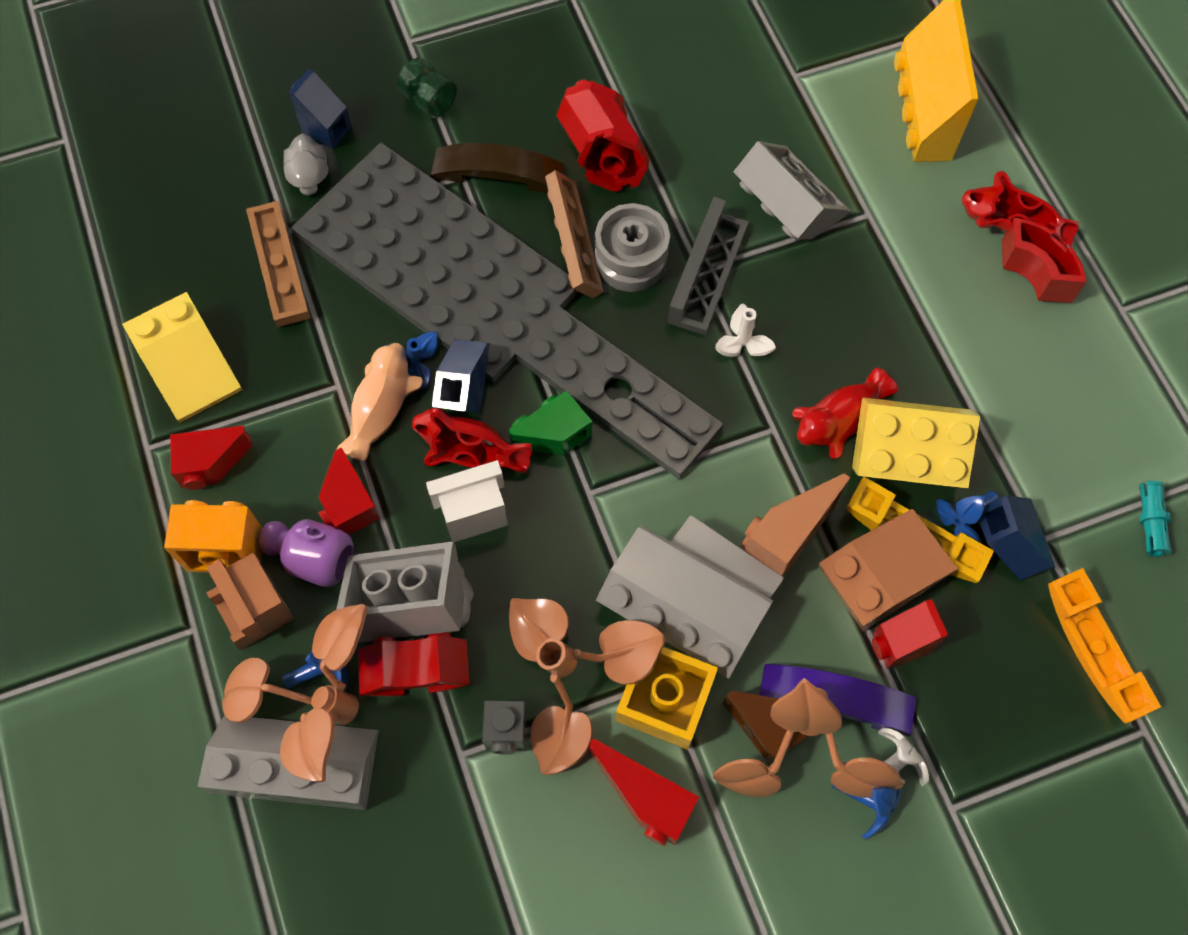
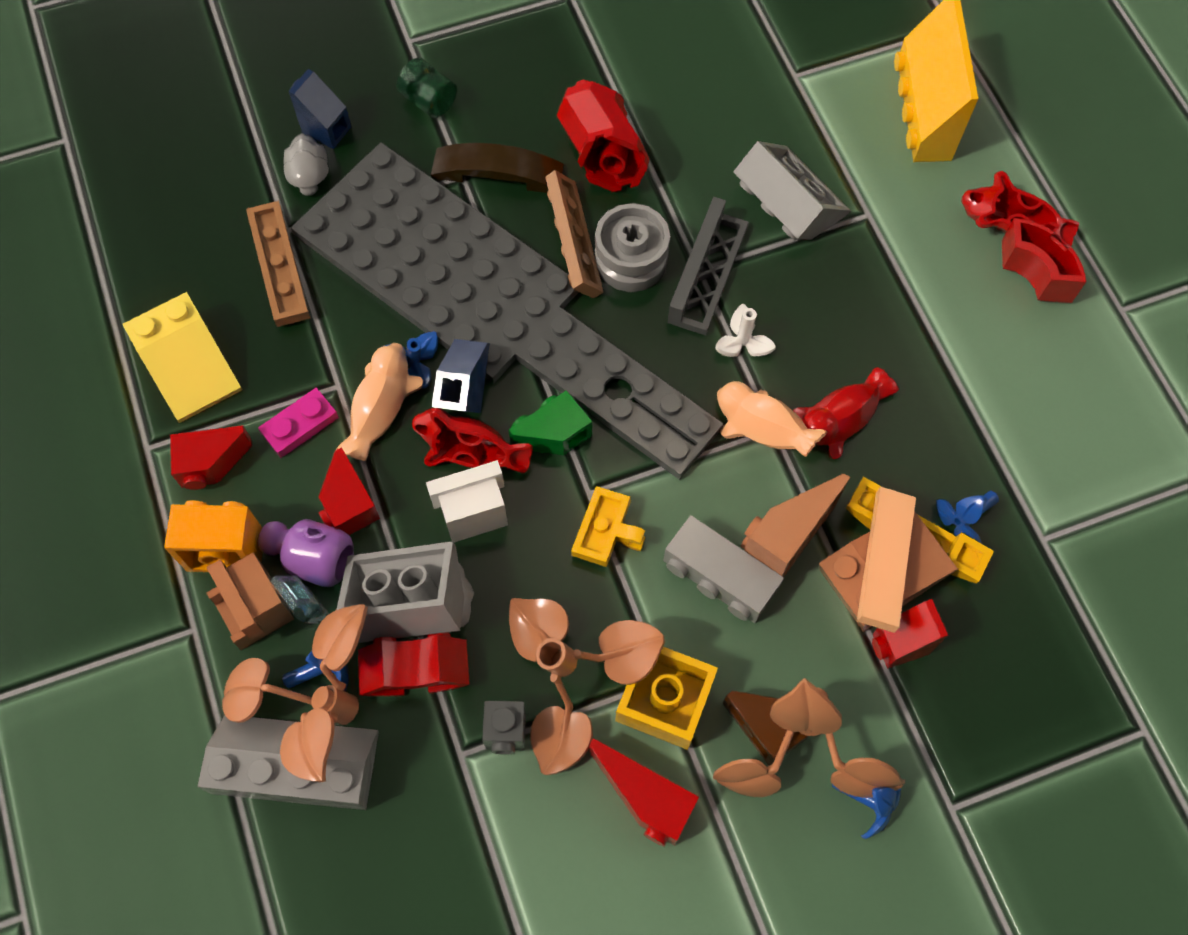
light grey slope [596,525,773,679] -> none
dark purple slope [759,664,916,736] -> none
light yellow brick [852,398,980,488] -> none
white plant [878,728,929,786] -> none
dark blue slope [979,495,1055,581] -> none
light orange slope [1048,568,1161,724] -> none
teal pin [1139,481,1172,557] -> none
none -> dark pink plate [258,388,339,458]
none -> clear light blue slope [270,576,329,624]
none -> yellow plate [571,486,646,567]
none -> light nougat animal [717,381,827,457]
none -> light nougat tile [857,486,916,633]

